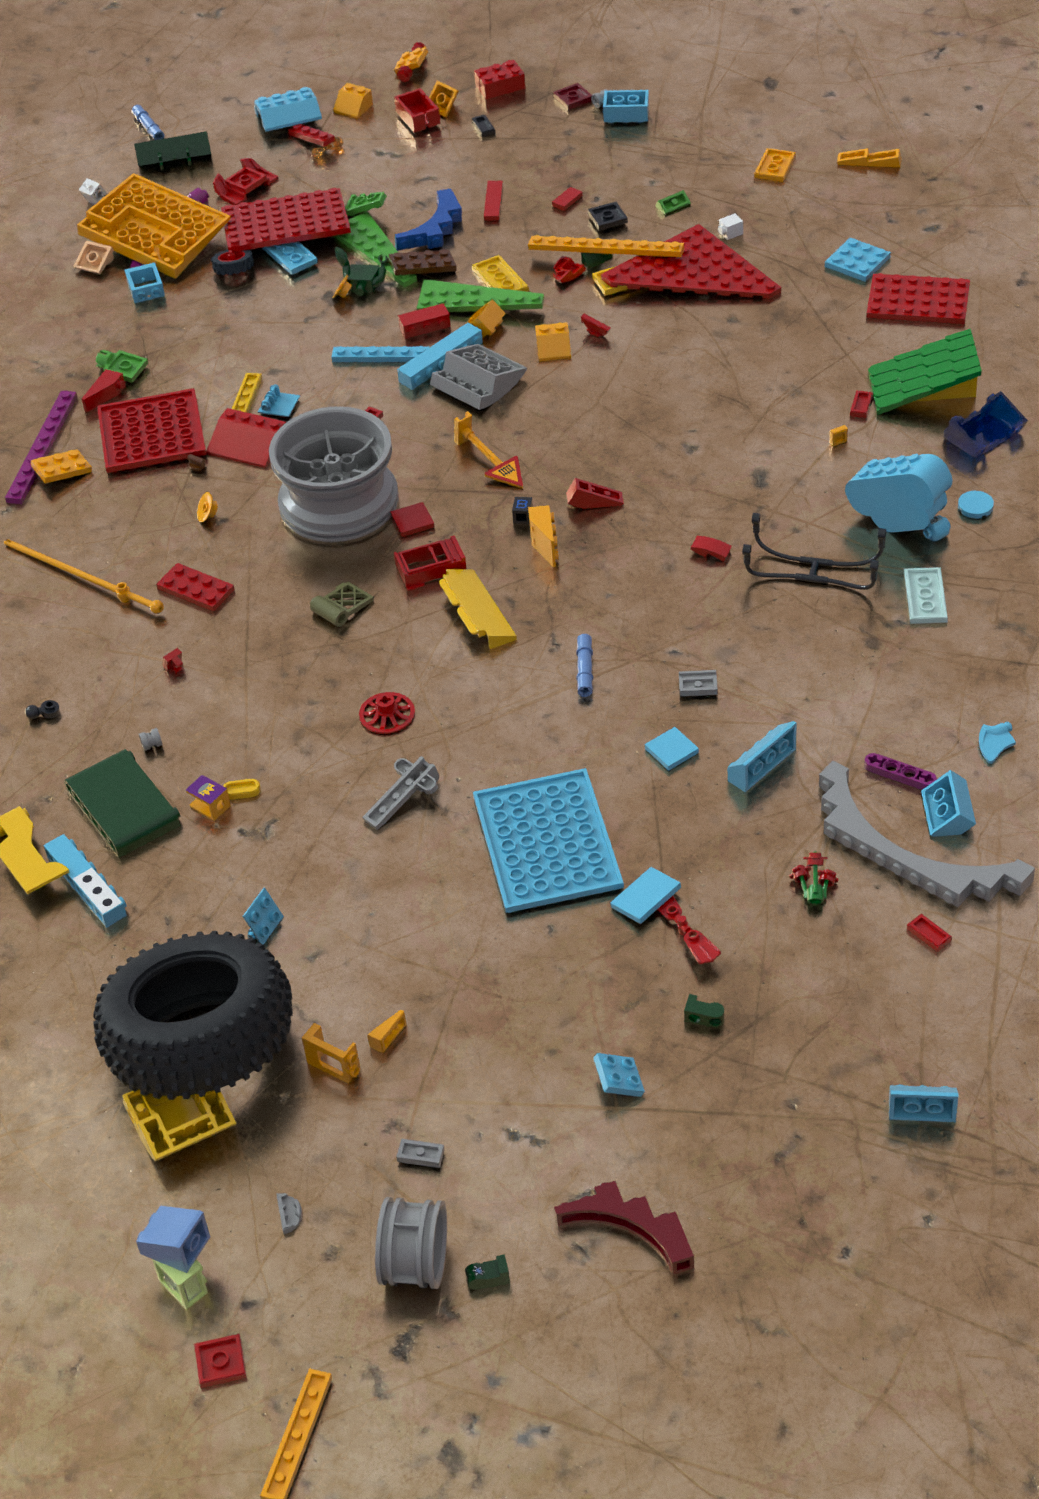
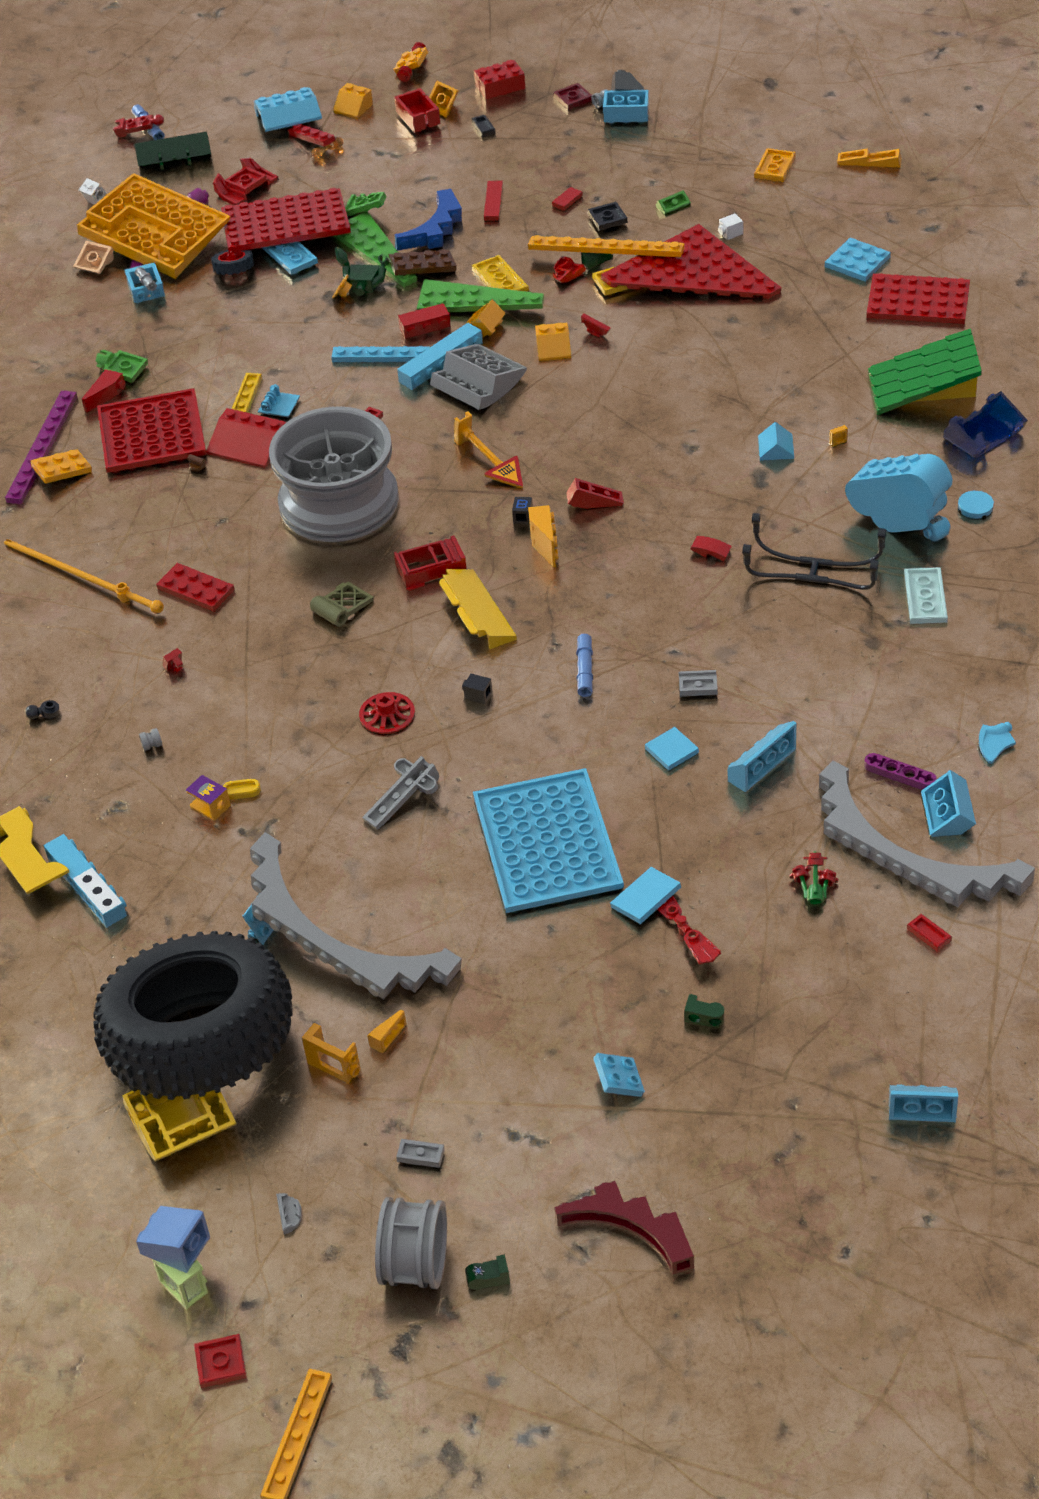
dark green windscreen [64,749,181,858] -> none
light orange piece [197,492,218,522] -> none
red tile [390,502,435,537] -> none
red tile [850,390,873,418] -> none
none -> red plate [113,114,164,138]
none -> light grey pin [135,267,157,291]
none -> light grey arch [250,832,462,999]
none -> black brick [462,673,493,704]
none -> dark grey slope [611,70,644,90]
none -> medium azure slope [758,422,794,460]

